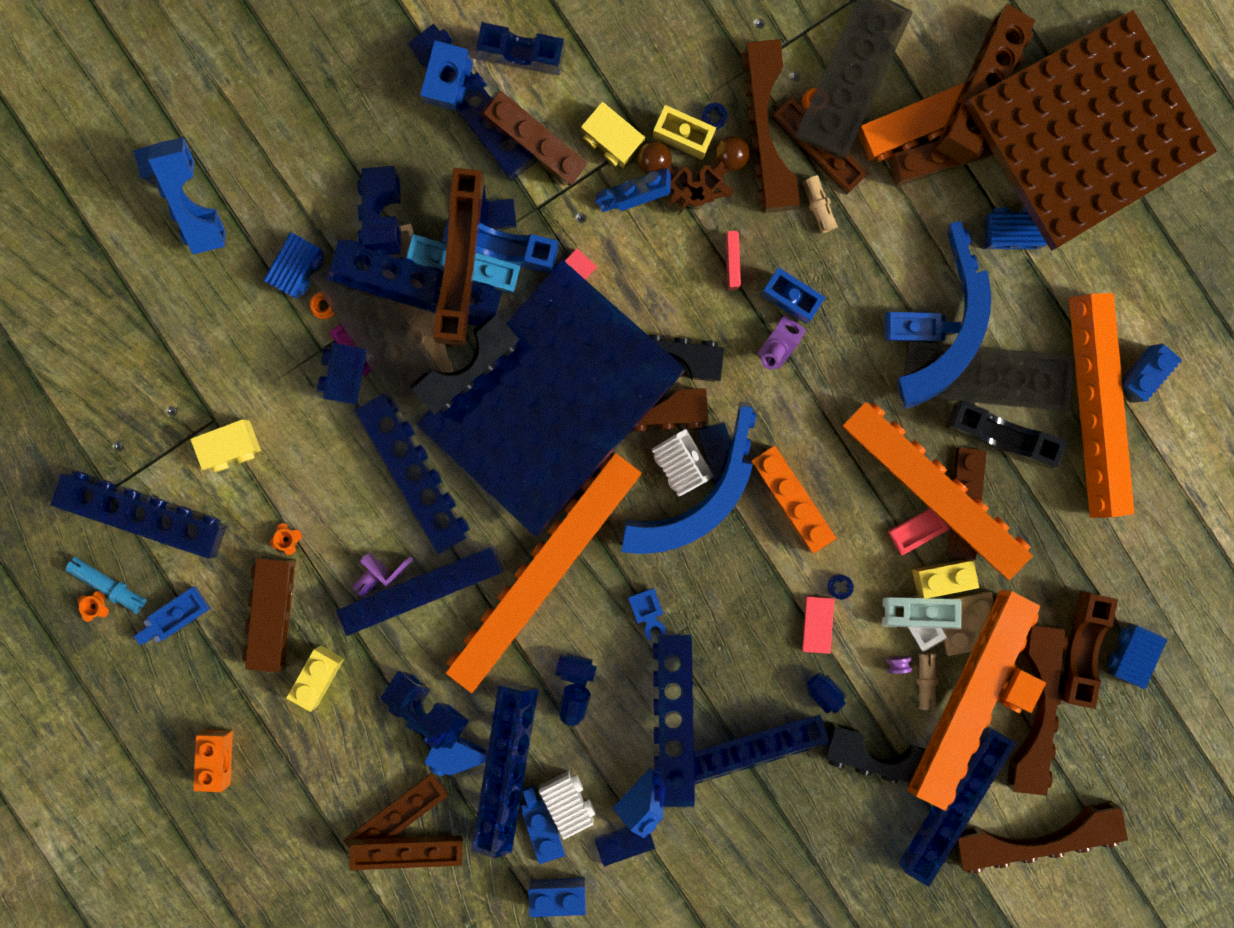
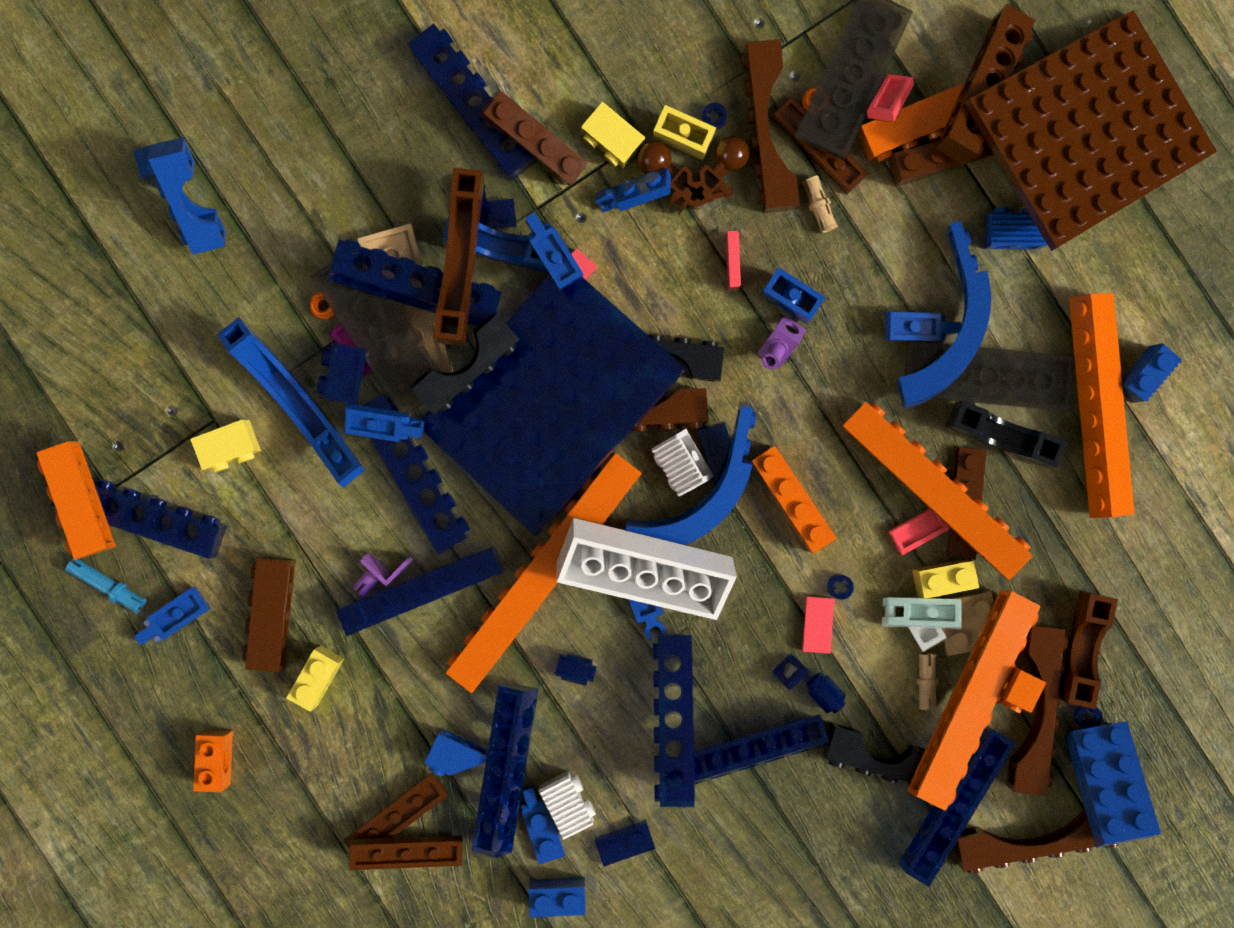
orange plate [78,591,109,622] -> none
blue brick [263,232,324,299] -> none
orange plate [270,523,302,555] -> none
clear blue arch [357,166,402,257] -> none
clear blue arch [380,671,470,749] -> none
dark azure plate [405,234,520,294] -> none
blue brick [420,41,473,111] -> none
clear blue arch [476,22,565,76] -> none
clear blue brick [558,683,591,726] -> none
blue slope [613,768,666,838] -> none
medium lavender bush [886,656,912,674] -> none
blue brick [1107,623,1167,689] -> none
none -> orange brick [36,441,116,560]
none -> blue arch [217,317,365,488]
none -> blue hinge [344,403,424,442]
none -> blue hinge [525,213,584,291]
none -> white brick [556,518,737,620]
none -> clear blue slope [773,654,809,690]
none -> coral tile [867,74,914,122]
none -> blue brick [1065,721,1161,848]
none -> clear blue bush [1073,706,1103,729]

